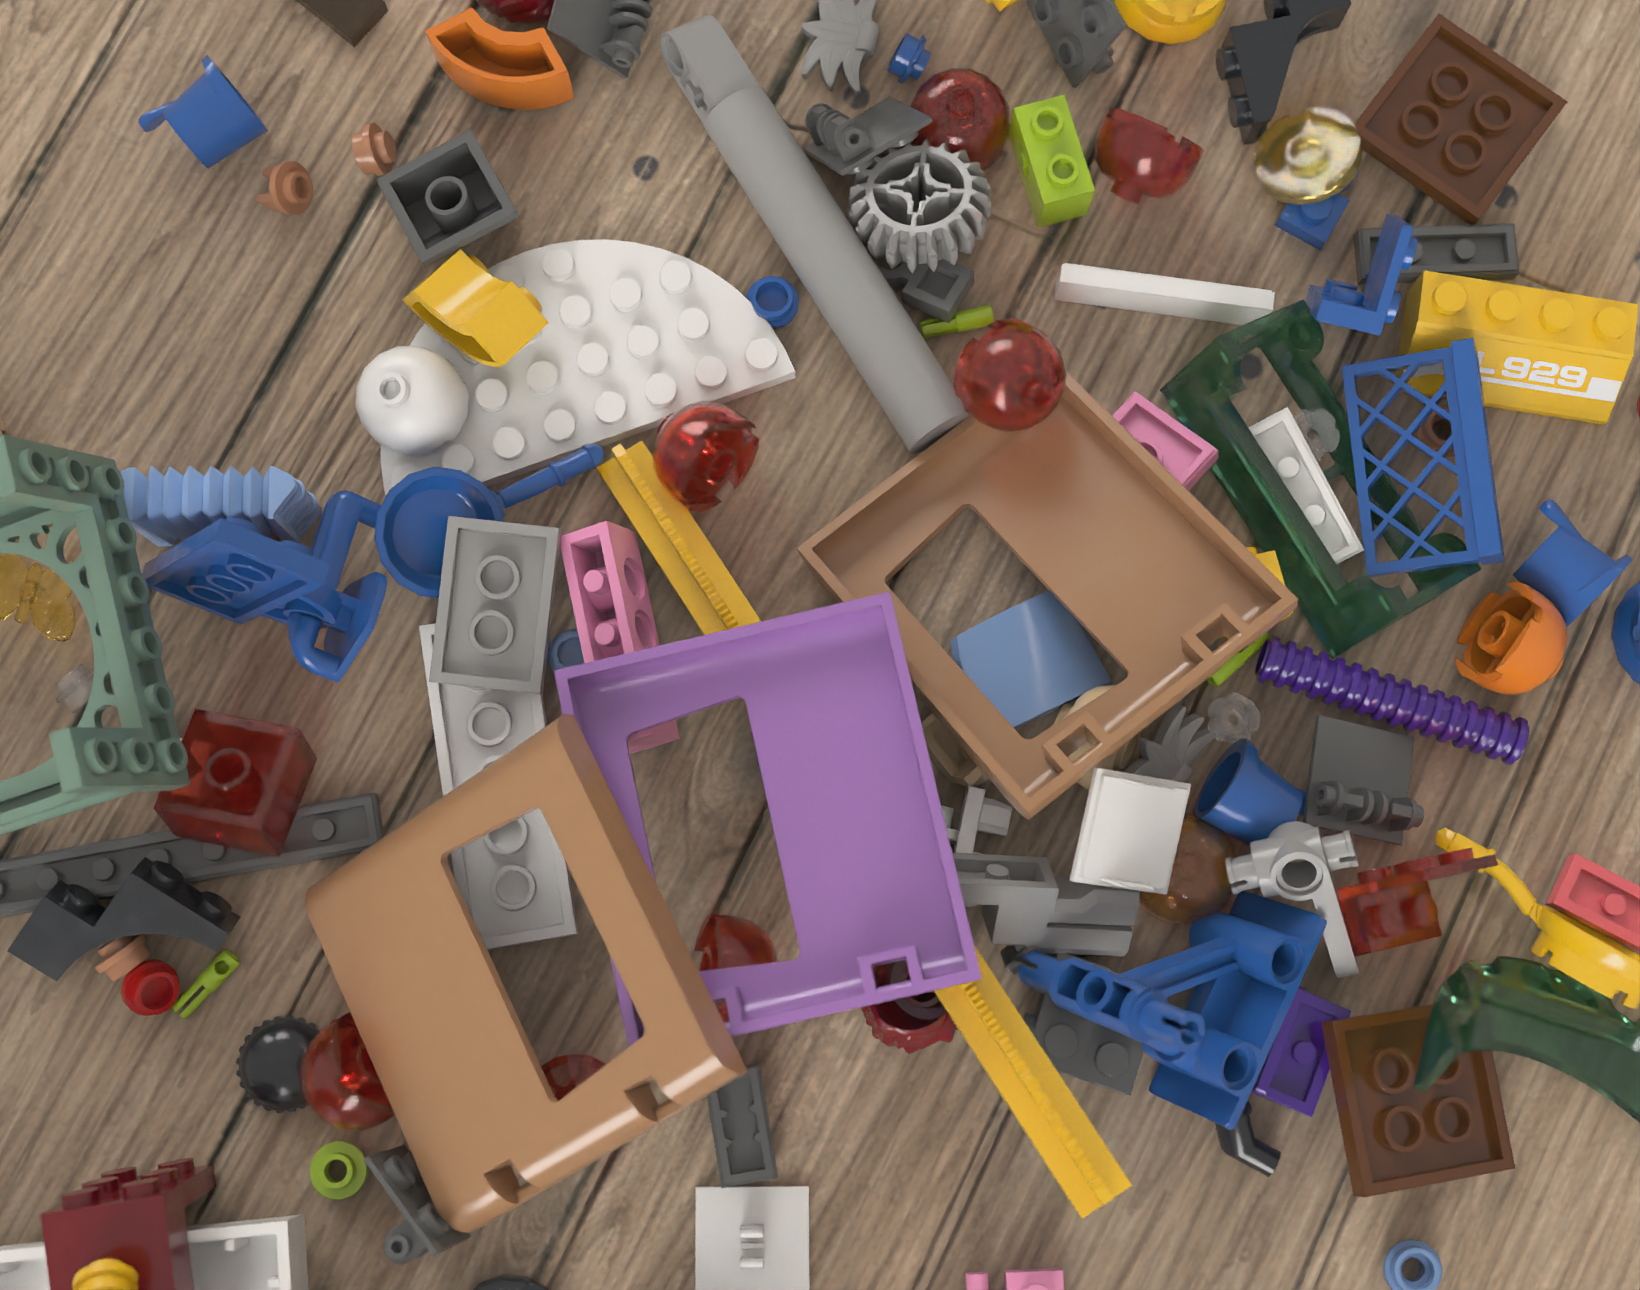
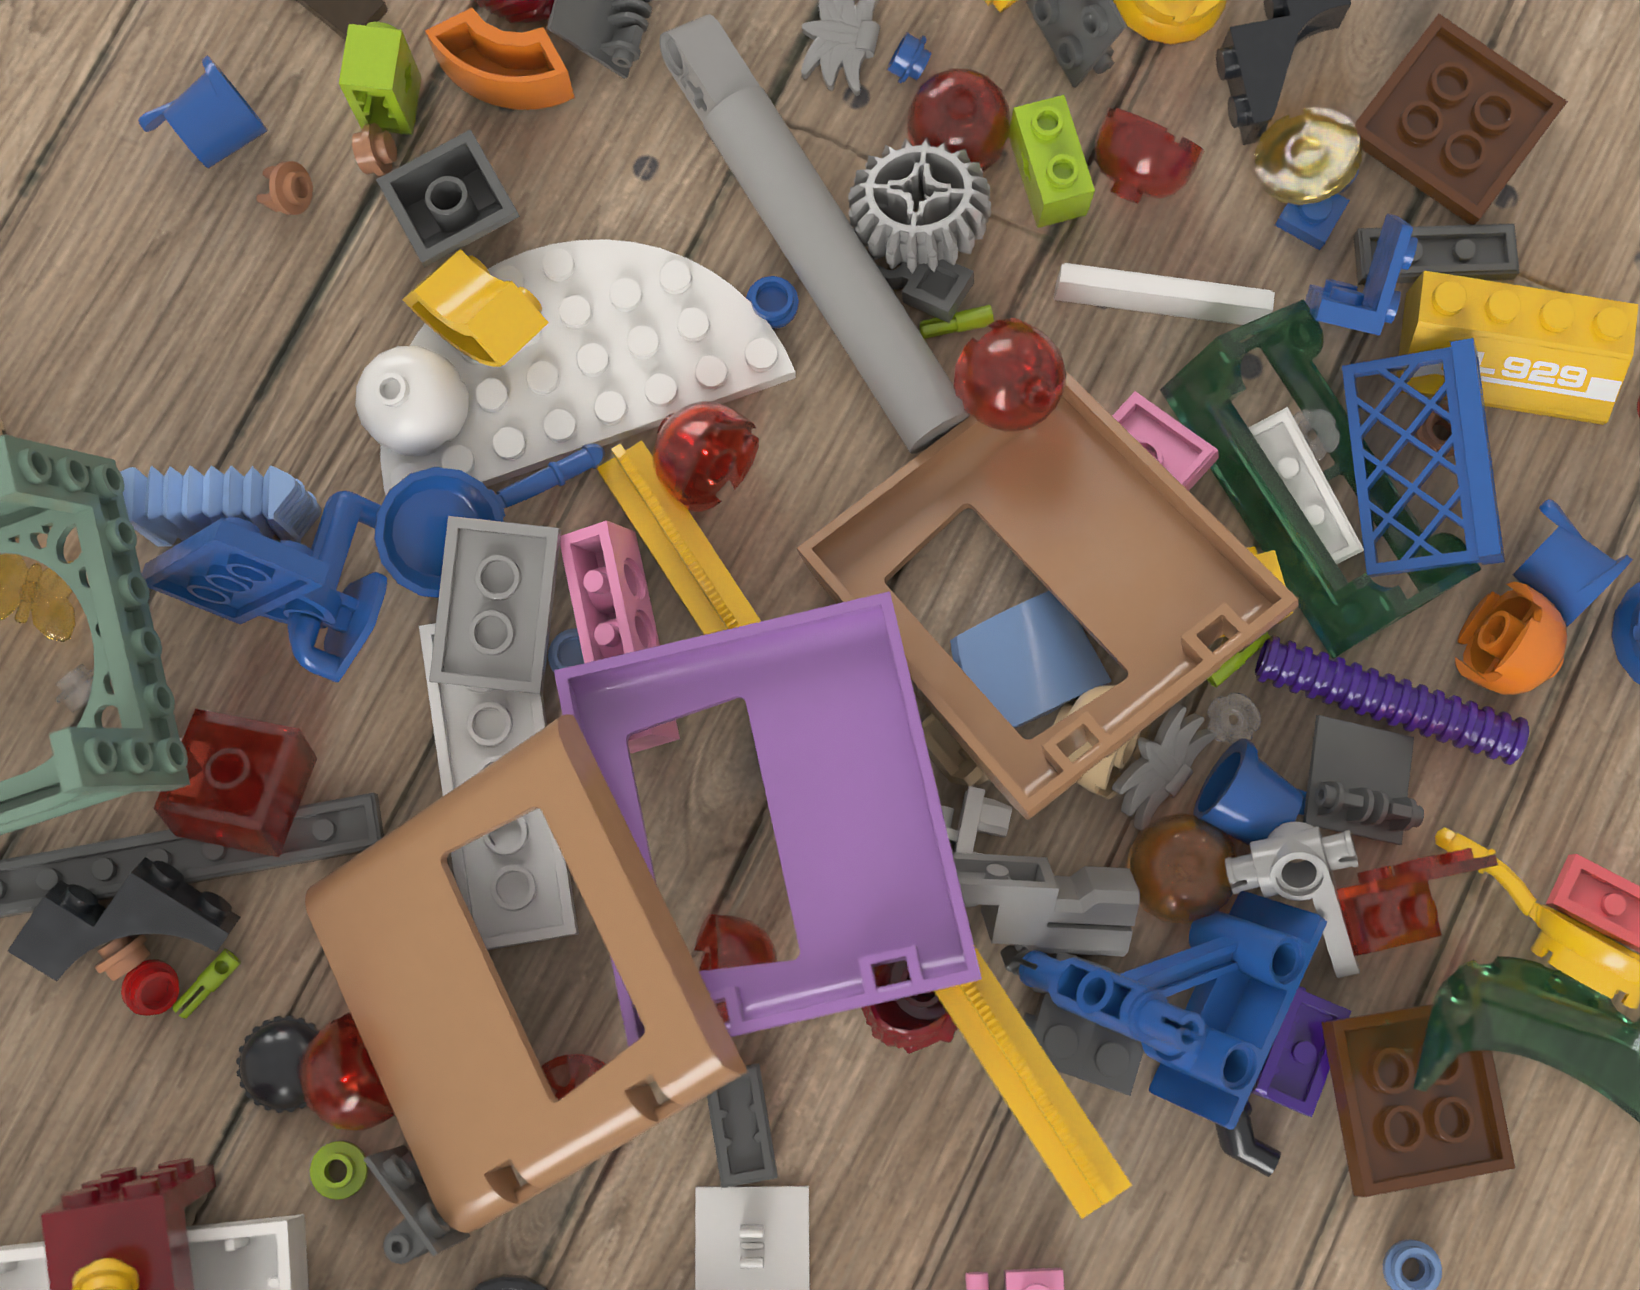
dark grey hinge [803,96,933,176] -> none
white piece [1070,767,1191,895] -> none
none -> lime brick [339,22,422,135]

